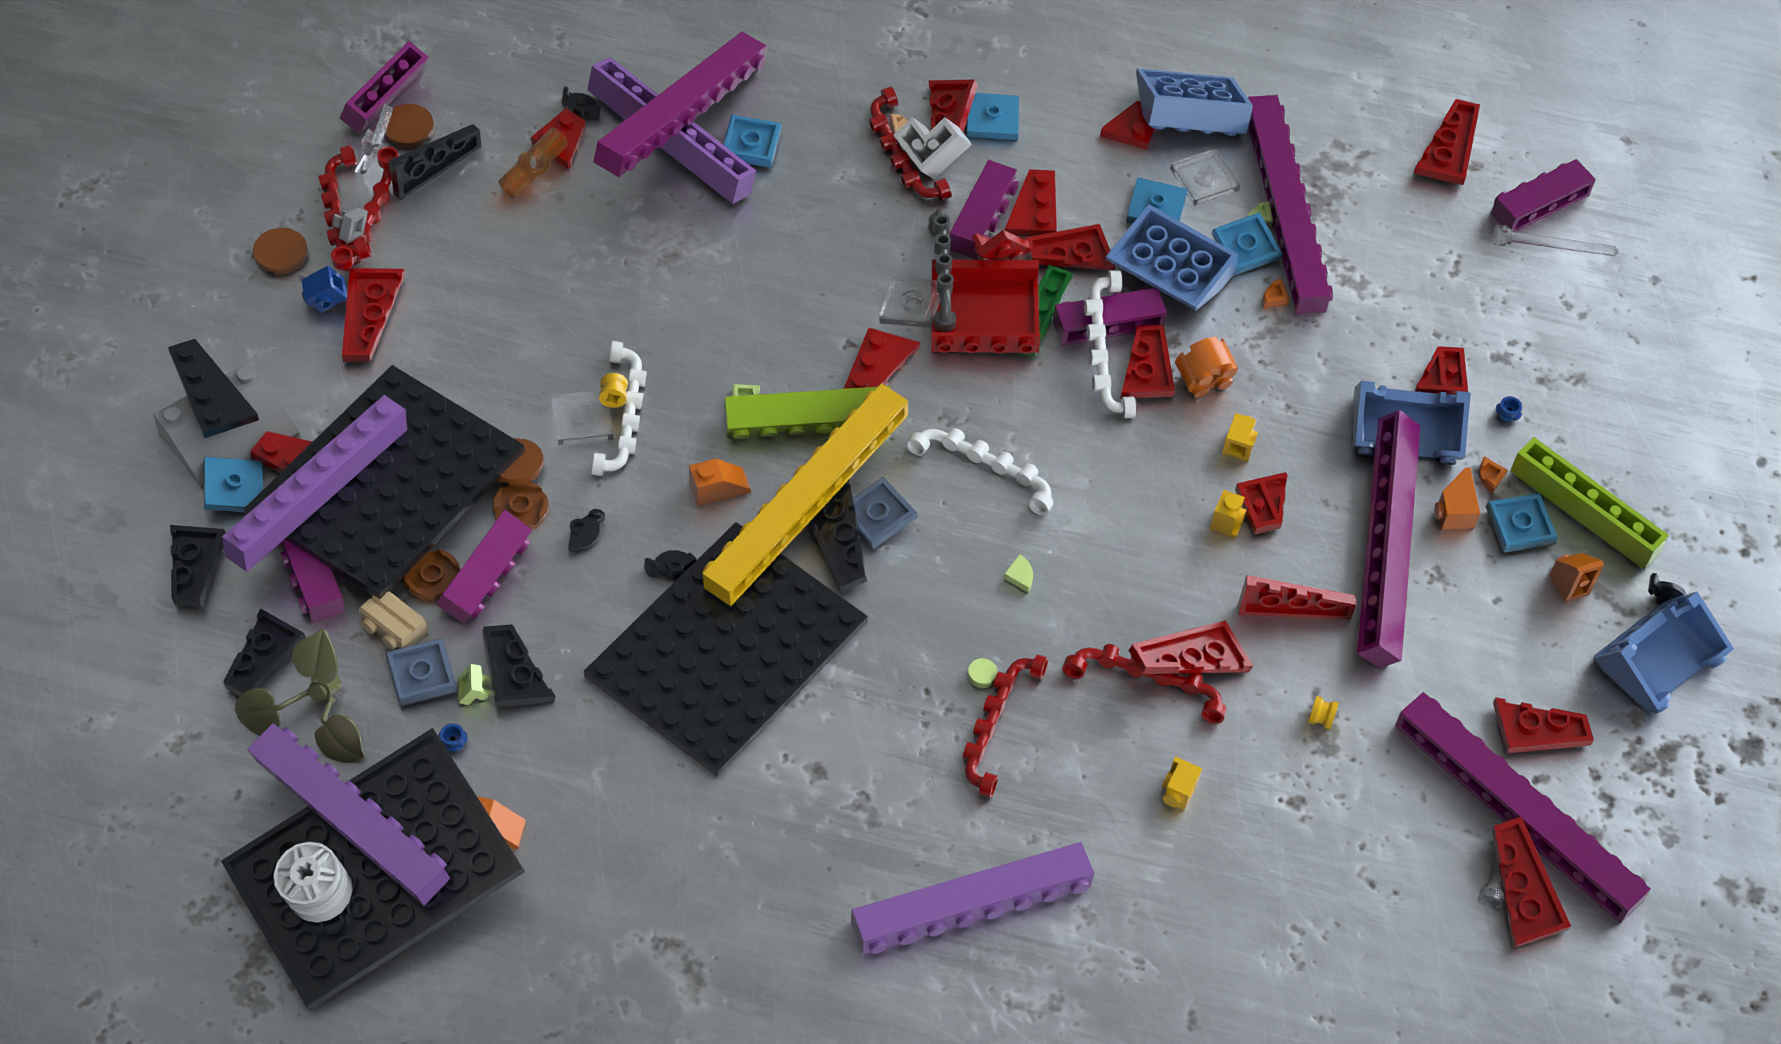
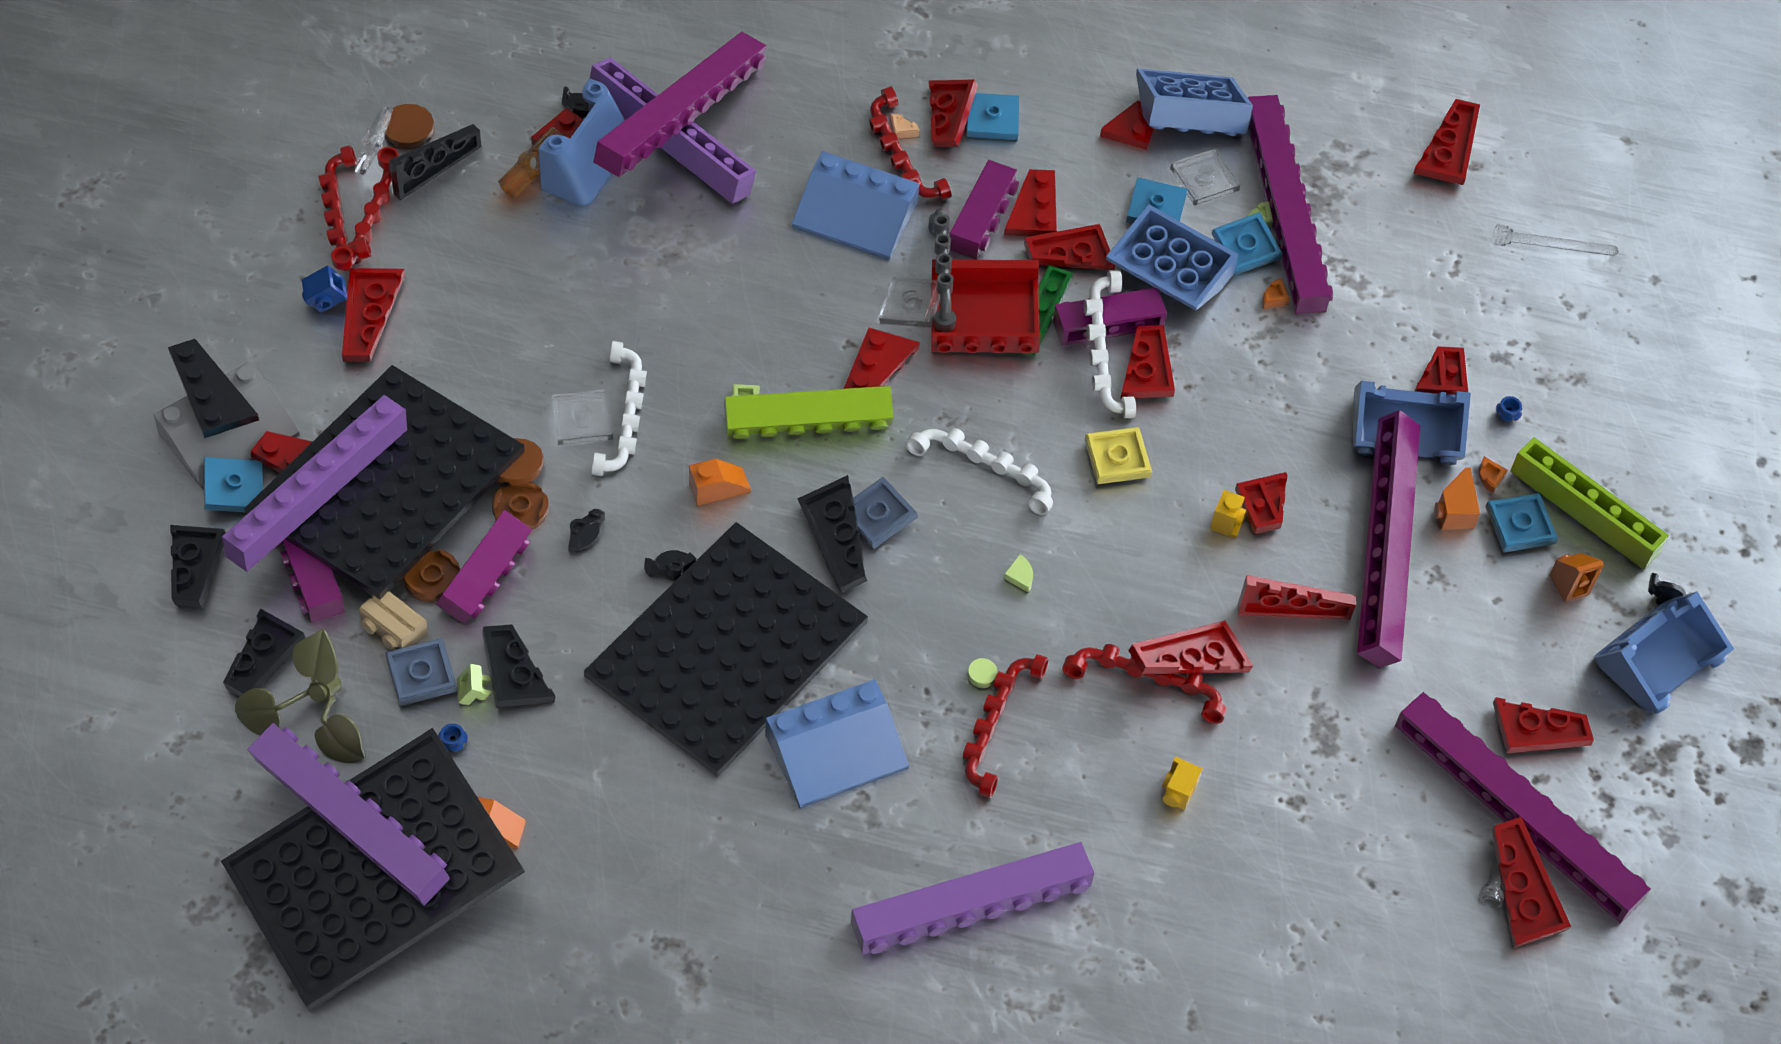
dark orange tile [253,227,308,275] -> none
white wheel [274,842,353,922] -> none
light grey tile [332,207,368,243] -> none
magenta brick [340,41,429,135] -> none
yellow wheel [599,373,628,408] -> none
yellow brick [702,383,908,606] -> none
dark azure plate [723,114,782,168] -> none
white brick [893,118,972,179] -> none
red bracket [972,230,1032,260] -> none
orange brick [1175,337,1238,398] -> none
yellow brick [1222,413,1258,462] -> none
yellow wheel [1308,695,1339,730] -> none
magenta brick [1491,159,1596,235] -> none
none -> medium blue windscreen [538,78,625,205]
none -> medium blue slope [765,679,909,808]
none -> medium blue slope [792,151,920,260]
none -> light yellow plate [1085,427,1152,484]

